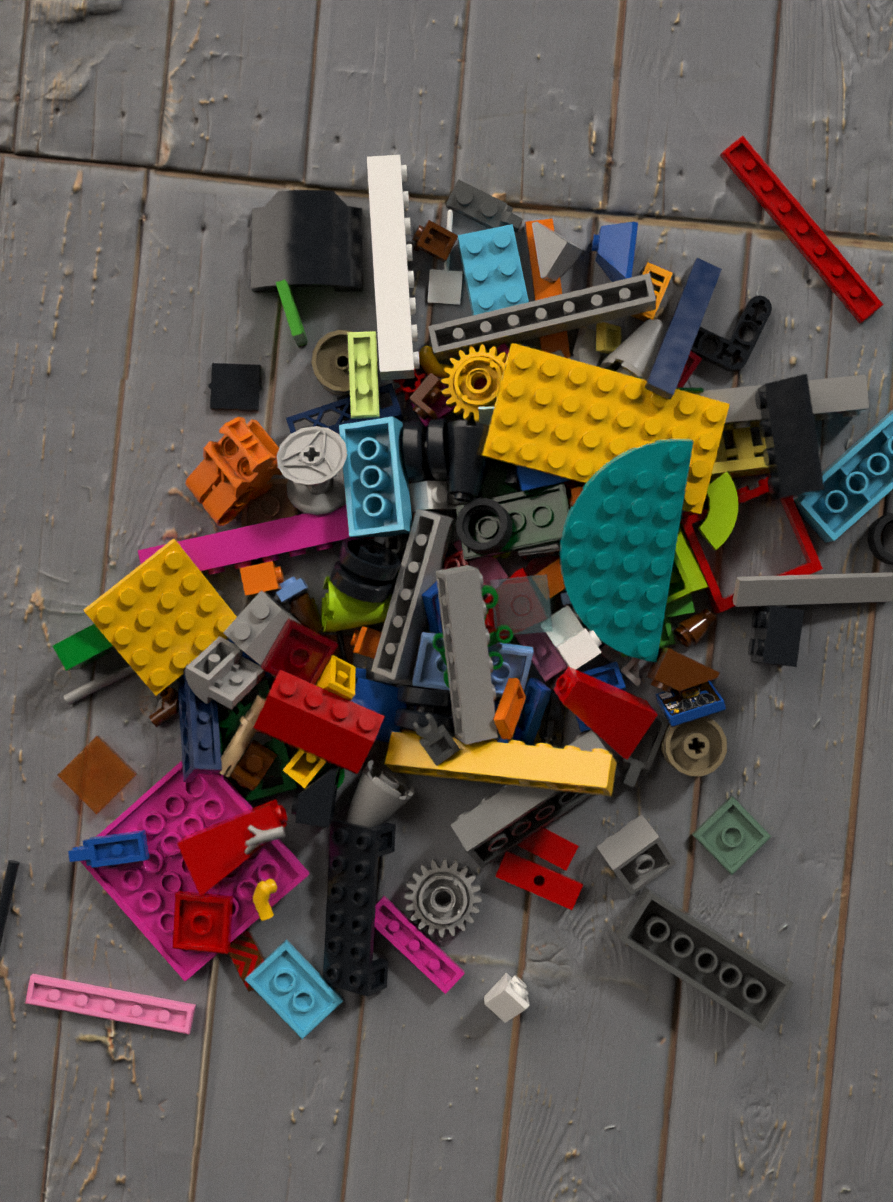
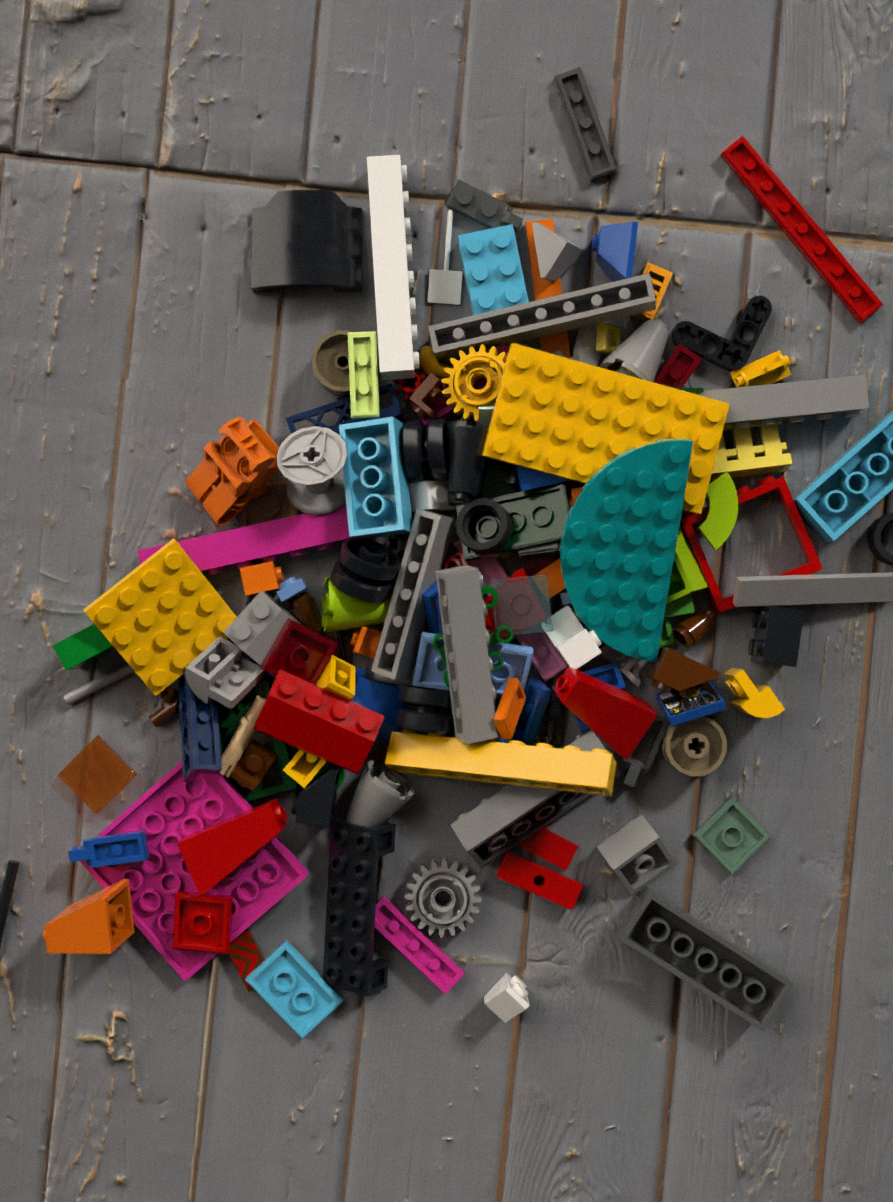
bright pink tile [25,974,196,1035] -> none
black piece [208,363,263,411] -> none
light grey bar [245,825,285,854] -> none
yellow arm [253,878,277,921] -> none
bright green tile [275,279,308,347] -> none
reddish brown bracket [412,220,458,262] -> none
dark grey plate [413,713,460,766] -> none
dark blue tile [644,258,722,400] -> none
black slope [755,374,824,500] -> none
none -> orange slope [43,879,135,954]
none -> dark grey tile [554,67,617,182]
none -> yellow brick [723,668,785,718]
none -> yellow hinge [730,350,791,388]

